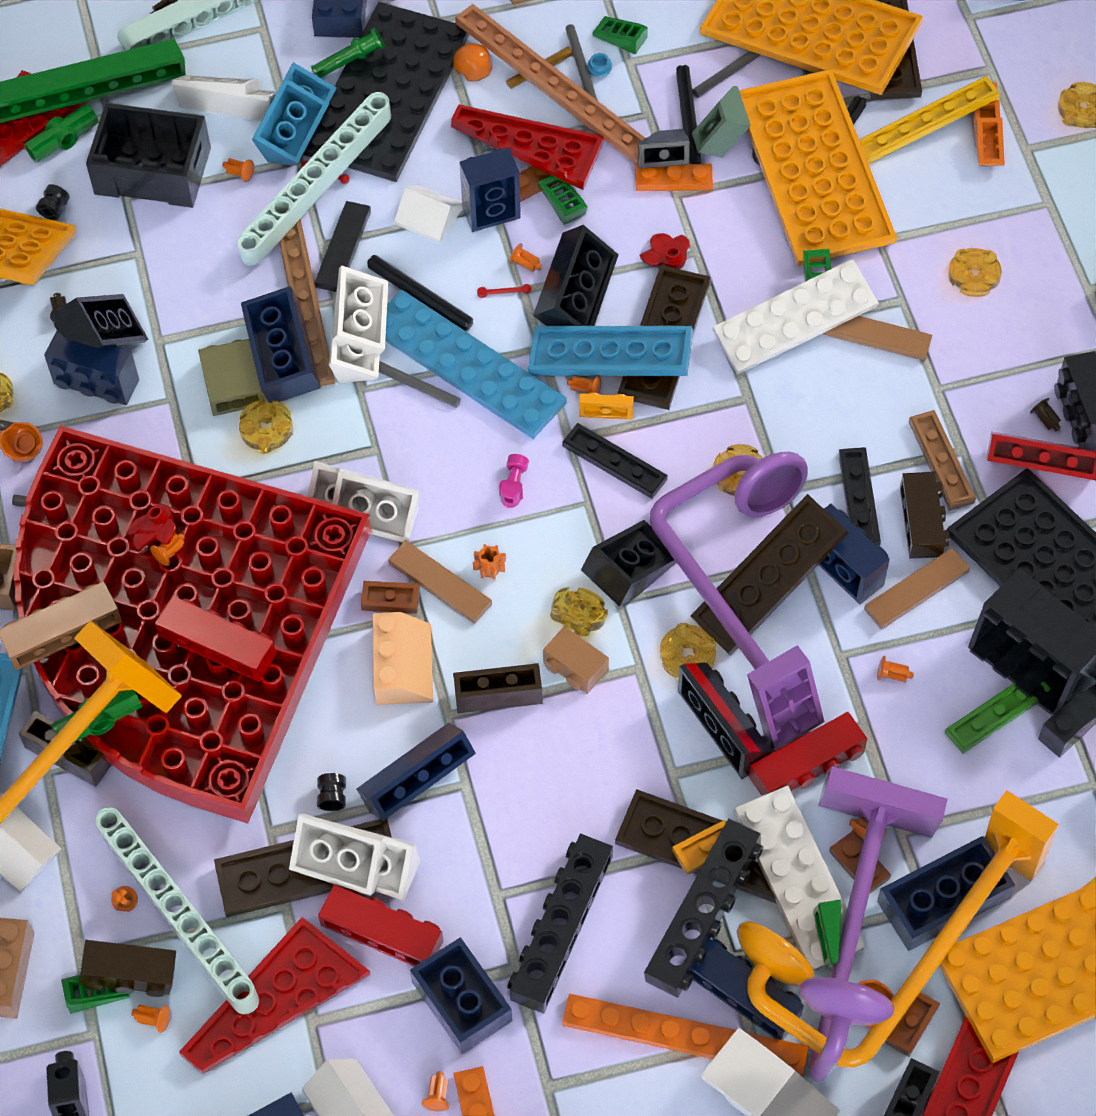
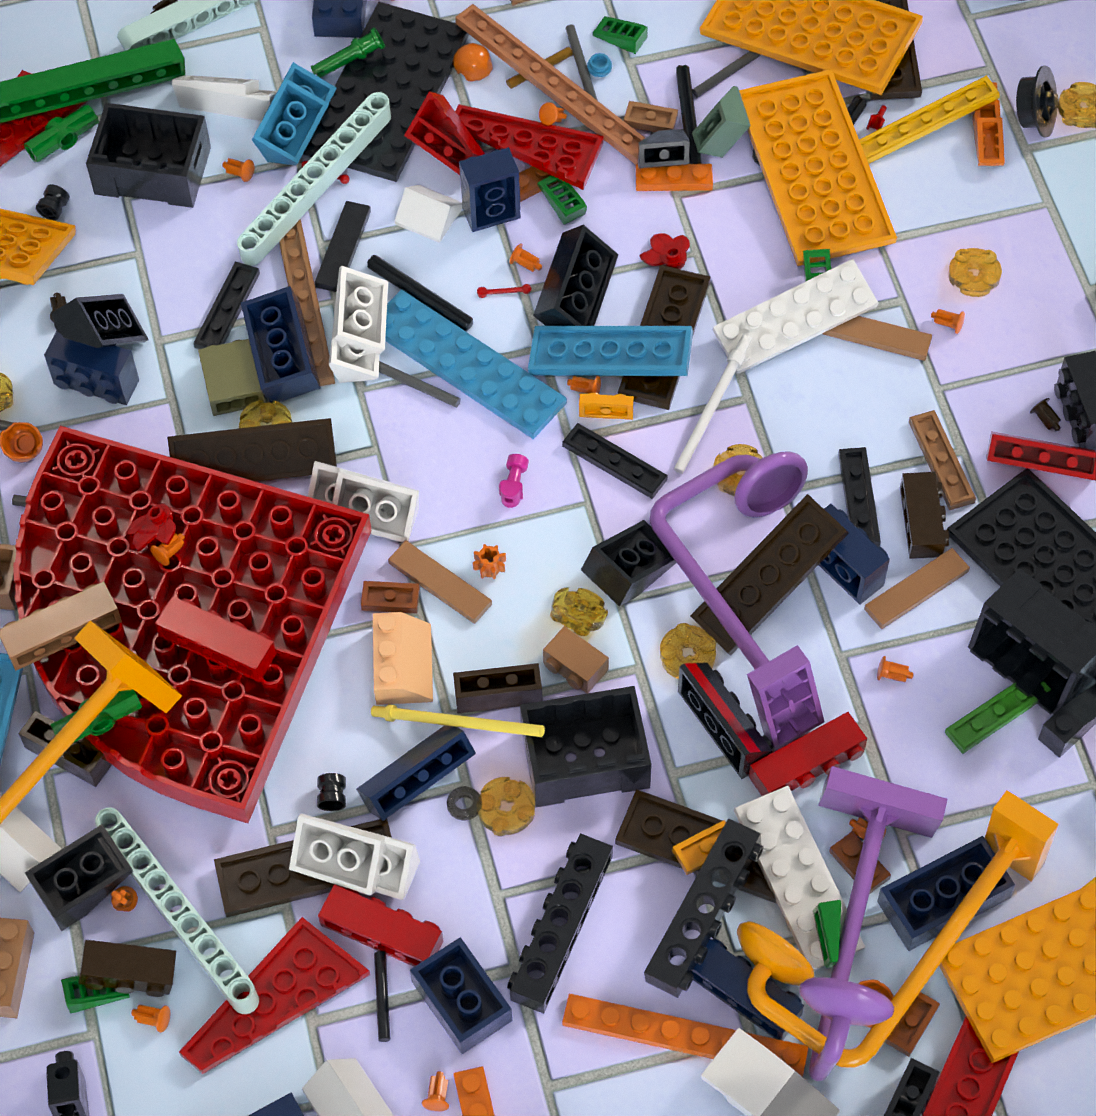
none -> black slope [25,824,133,931]
none -> dark brown plate [167,418,337,482]
none -> black tile [193,261,260,349]
none -> light yellow bar [371,704,545,737]
none -> black bar [374,951,390,1042]
none -> red wedge [404,91,485,175]
none -> clear smoke piece [446,786,483,821]
none -> clear yellow plate [477,777,535,837]
none -> black container [520,686,652,808]
none -> orange piece [539,102,567,125]
none -> medium nougat plate [623,101,678,132]
none -> white bar [674,334,752,474]
none -> red hand [866,105,887,130]
none -> orange piece [931,309,965,334]
none -> black wheel [1016,65,1059,138]

